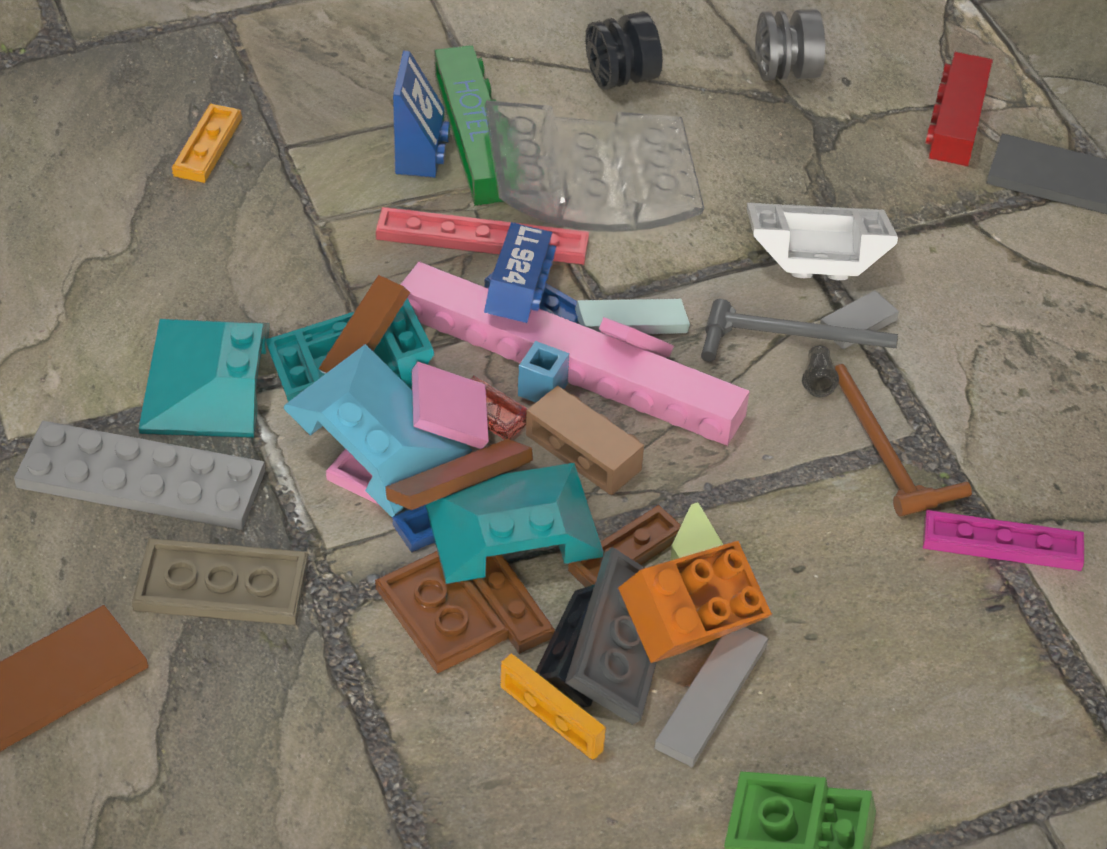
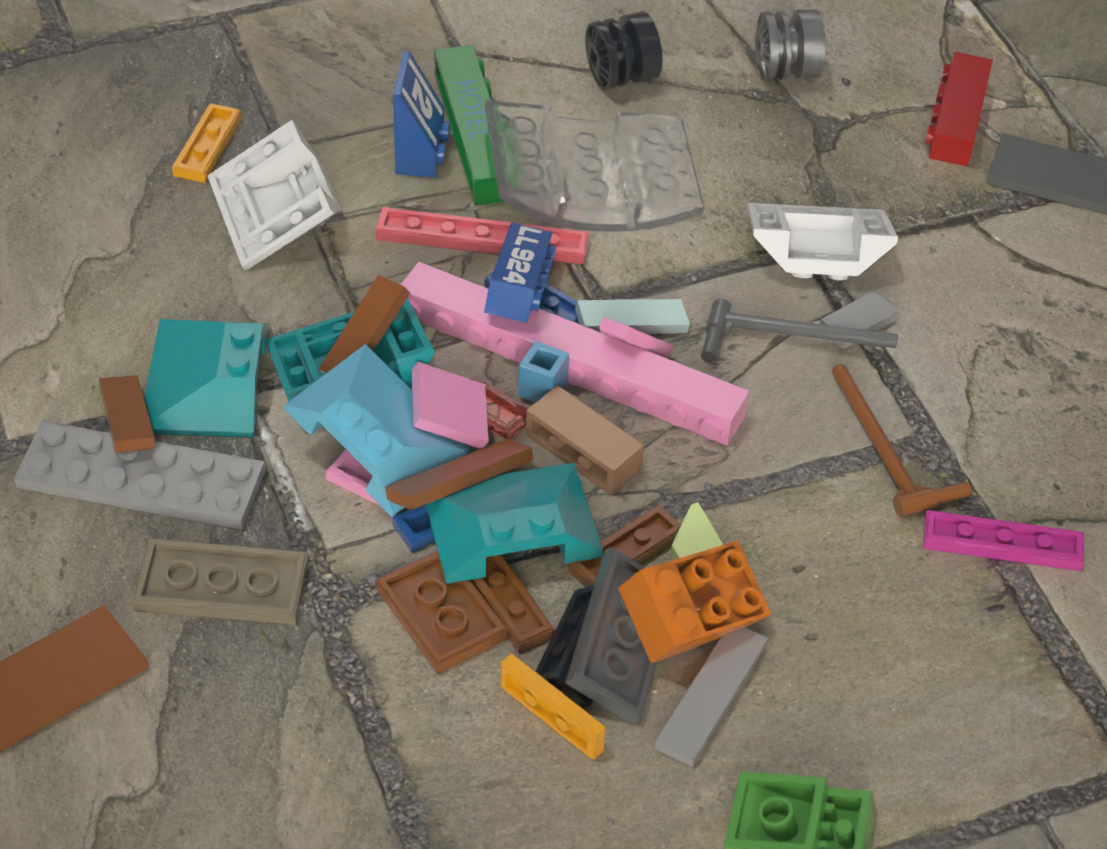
clear smoke cone [802,345,839,397] -> none
none -> dark orange tile [99,375,154,452]
none -> white slope [207,120,342,271]

